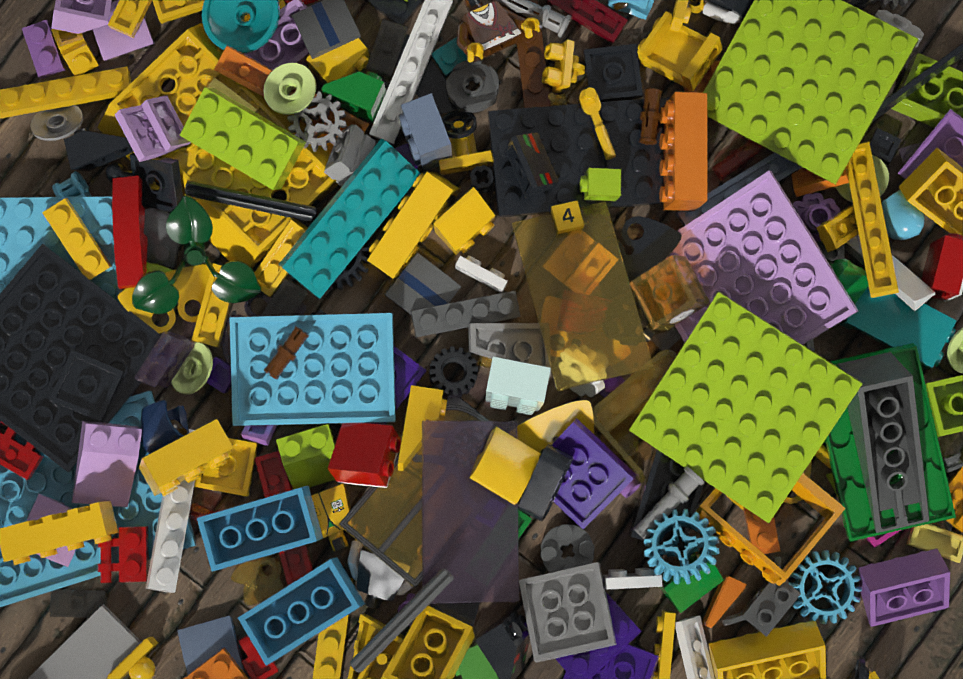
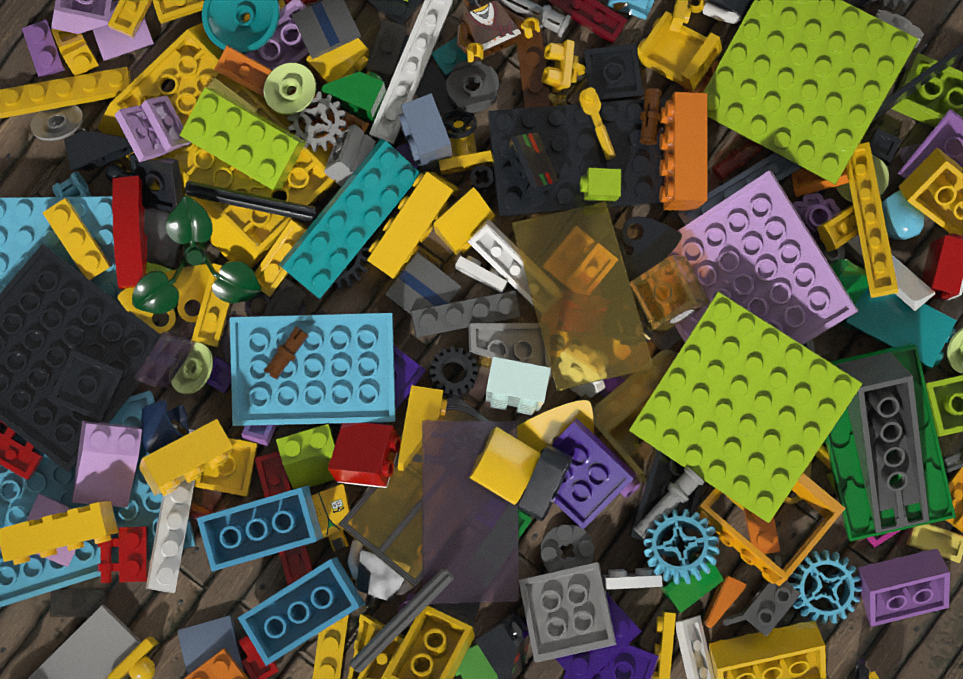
clear yellow plate [231,556,284,606] -> none
yellow tile [551,201,584,234] -> none
none -> white slope [468,219,563,315]

